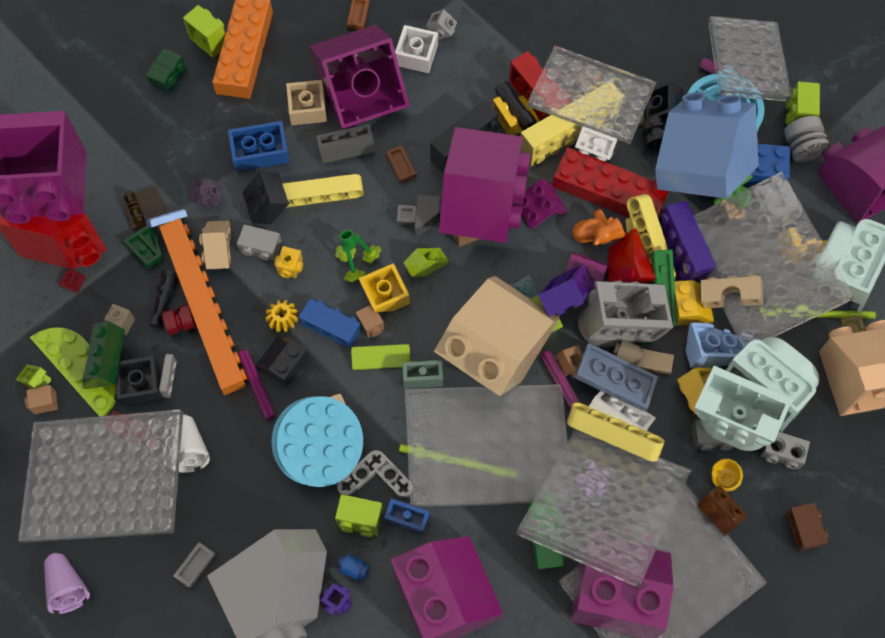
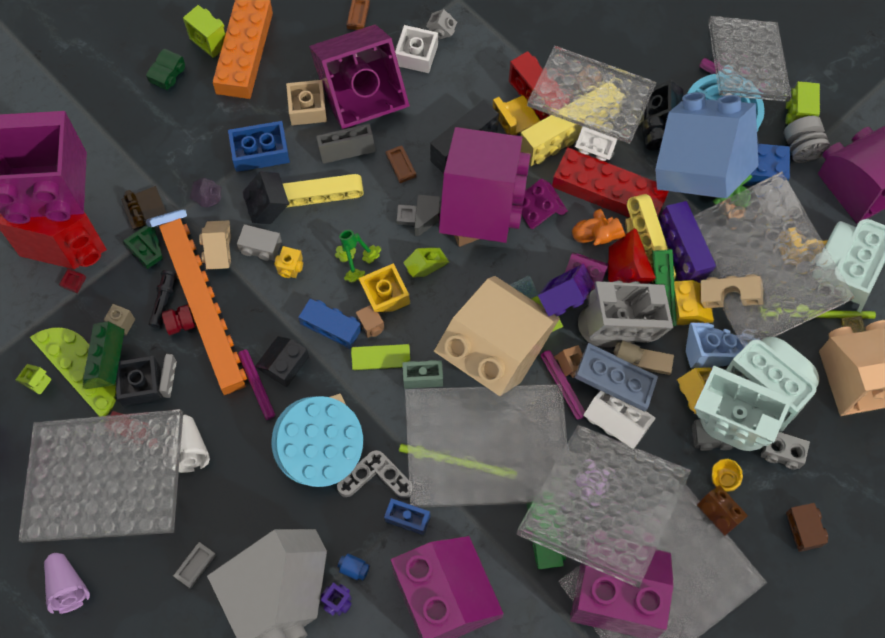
medium nougat brick [25,385,58,414] -> none
yellow gear [266,299,298,333] -> none
lime brick [335,494,383,538] -> none
black axle [495,81,537,131] -> none
light yellow beam [567,403,665,461] -> none

